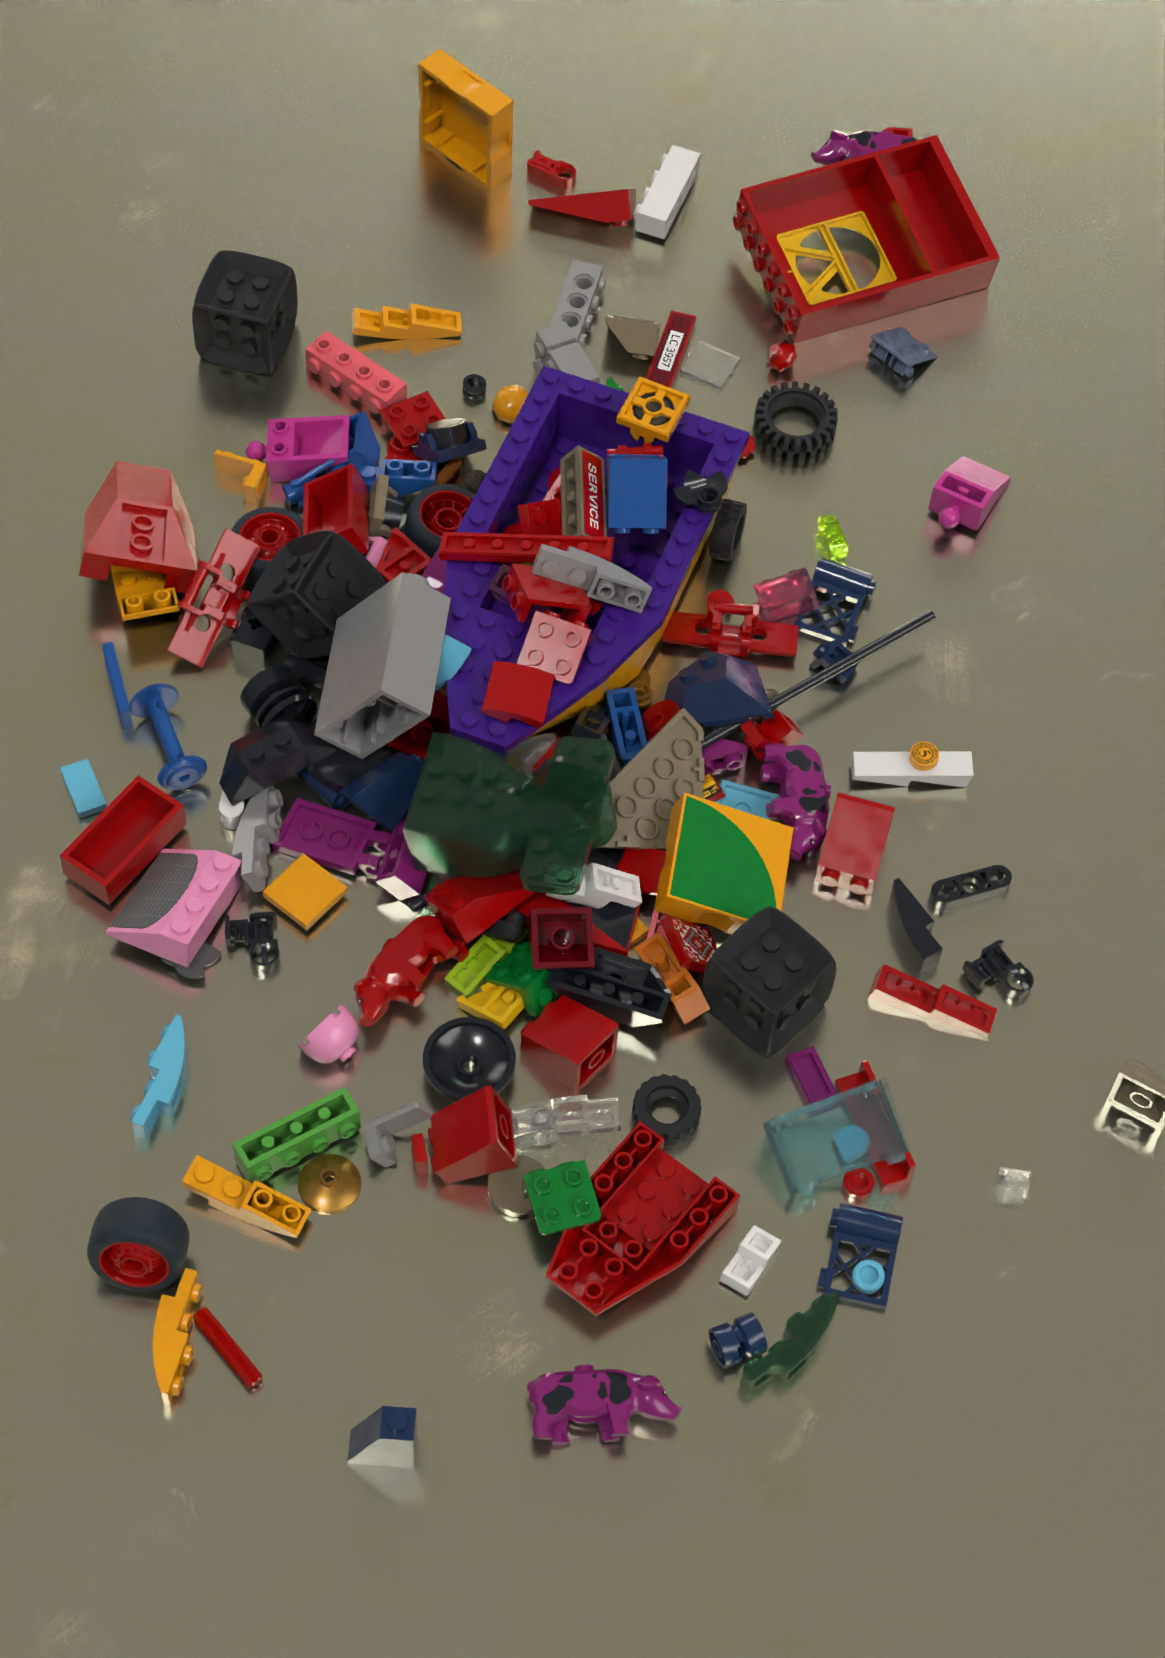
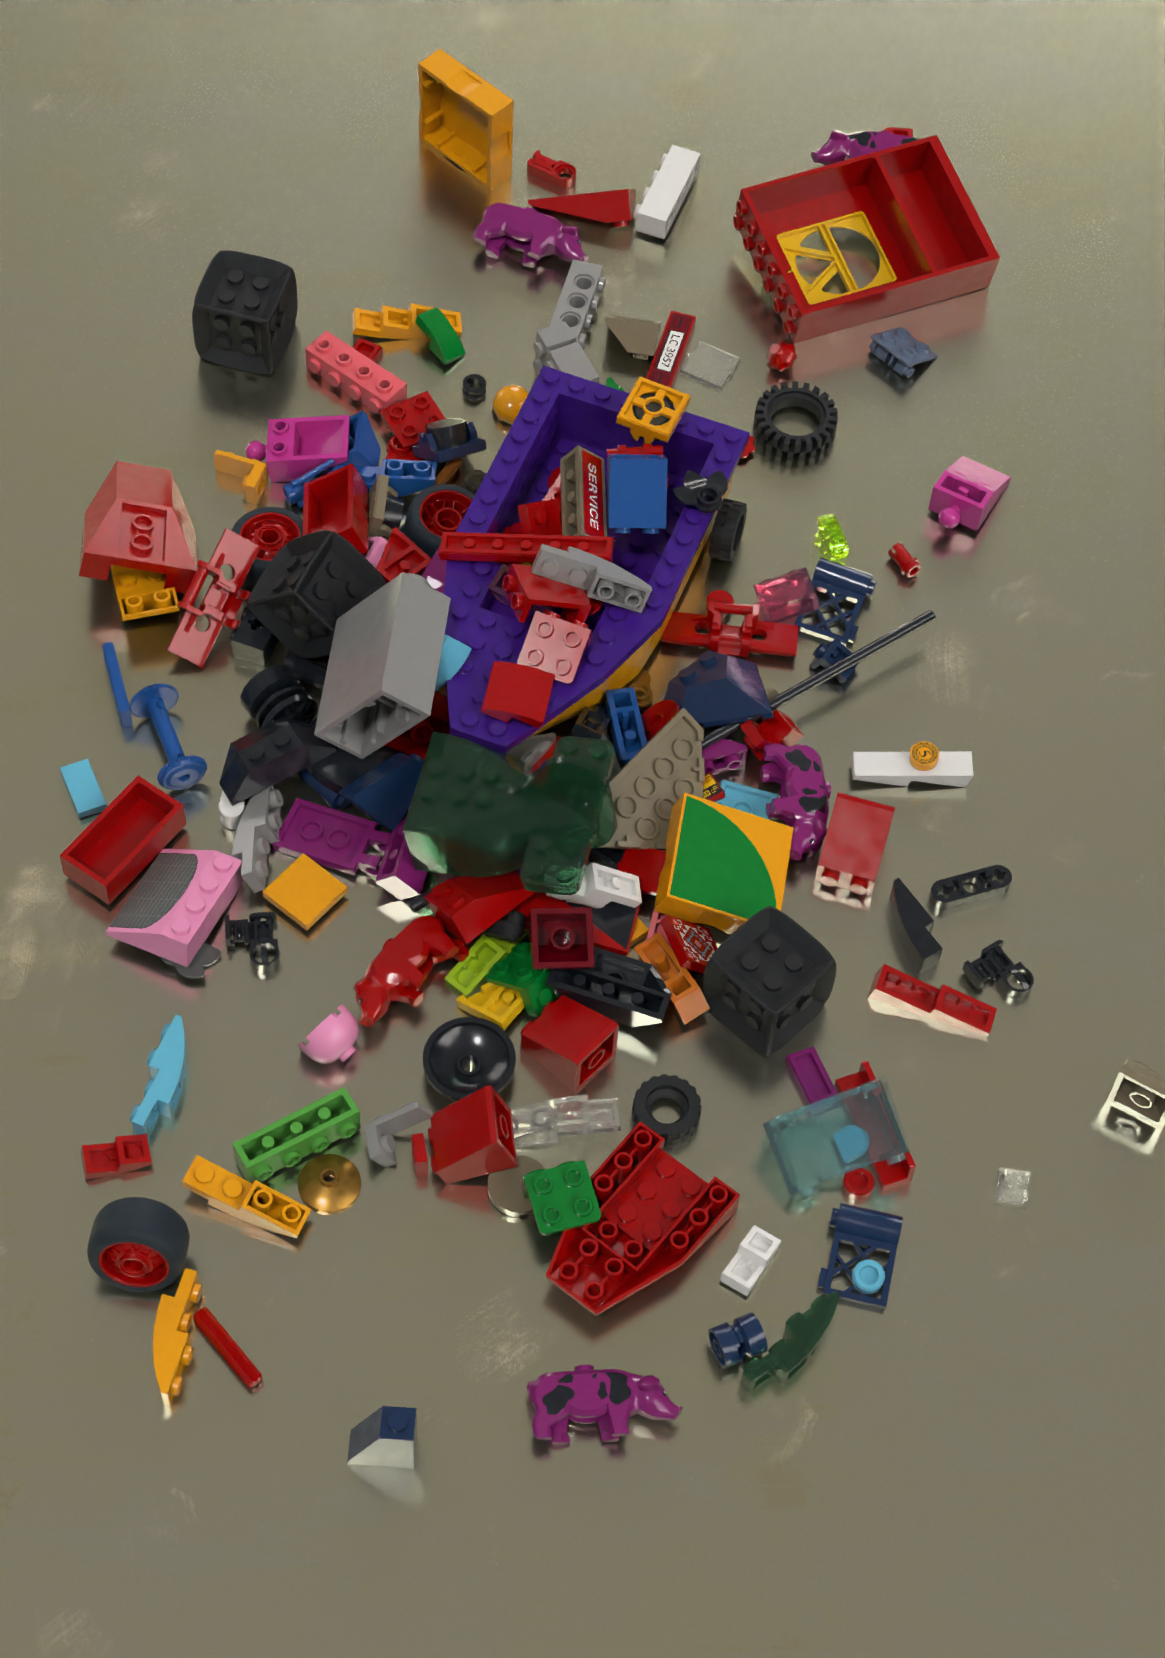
none -> red slope [81,1134,152,1179]
none -> red tile [352,337,383,363]
none -> green slope [415,307,466,365]
none -> magenta animal [473,203,589,268]
none -> red pin [888,543,921,577]

